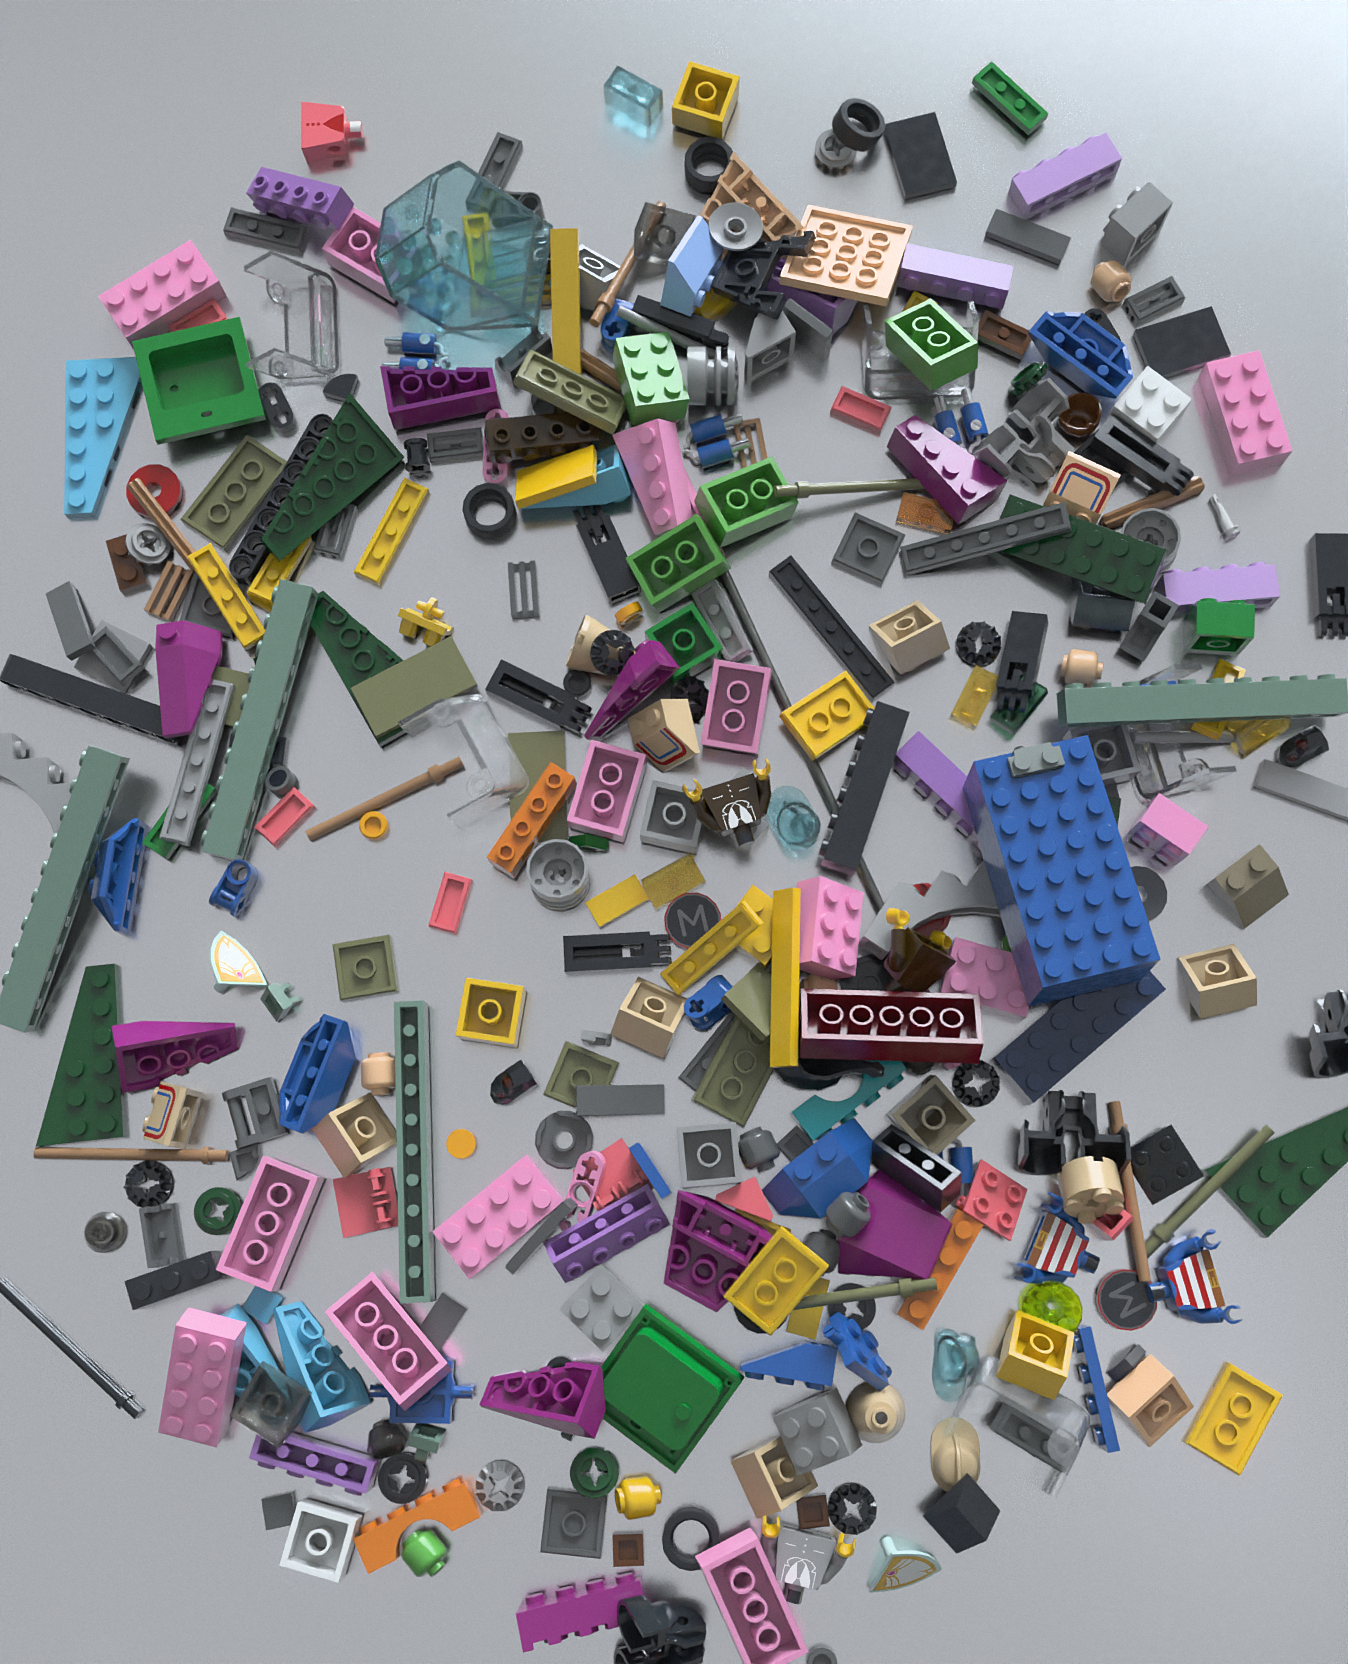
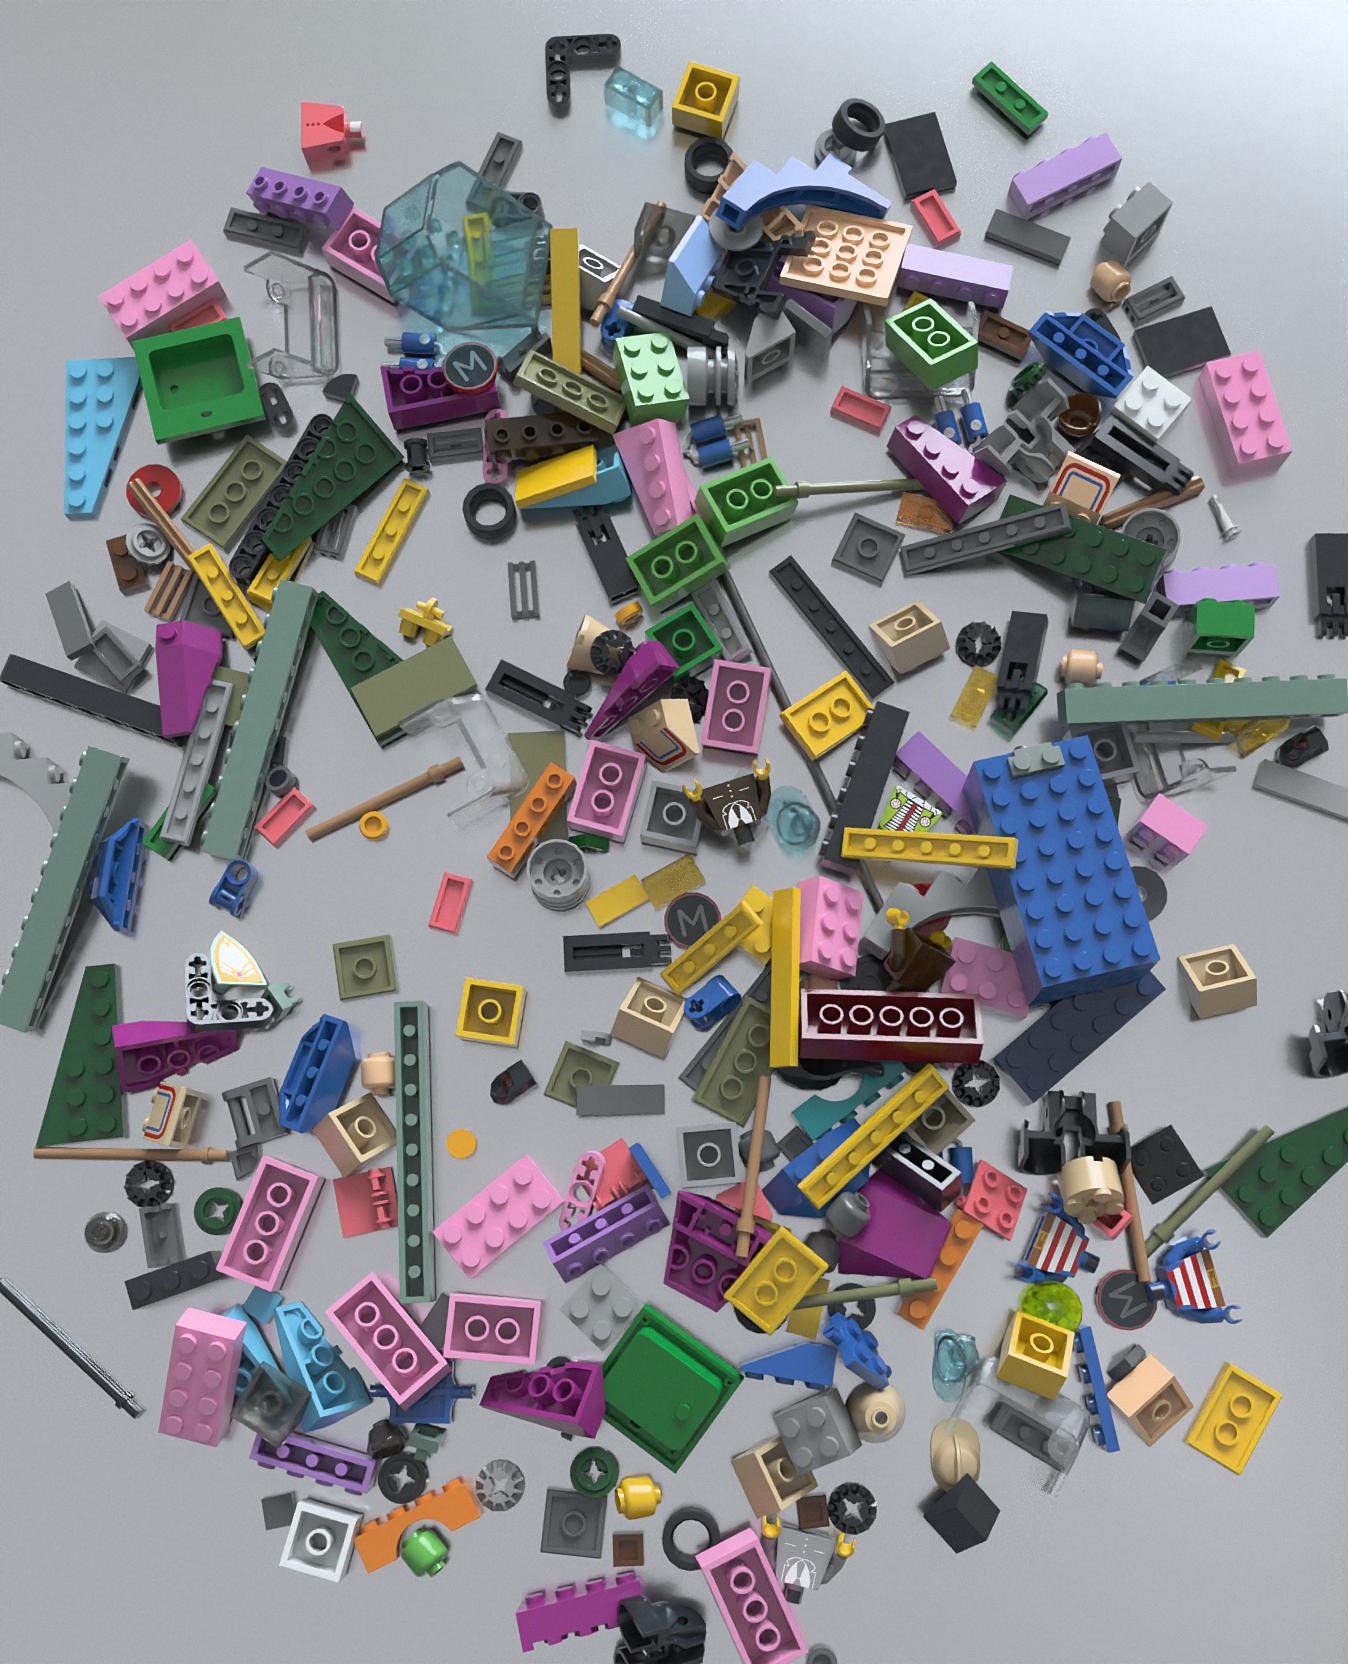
dark grey tile [505,1197,578,1275] -> none
dark grey tile [535,1110,594,1170] -> none
olive tile [721,962,771,1041] -> none
shield [869,1537,942,1593] -> none
dark tan slope [1206,844,1289,930] -> none
none -> beam [184,953,273,1032]
none -> tile [443,342,498,395]
none -> bright pink brick [443,1292,541,1365]
none -> black beam [545,34,622,112]
none -> arch [715,153,893,230]
none -> medium nougat bar [735,1076,771,1258]
none -> yellow tile [797,1063,950,1210]
none -> yellow tile [841,827,1018,870]
none -> torso [877,784,943,832]
none -> coral tile [911,189,961,248]

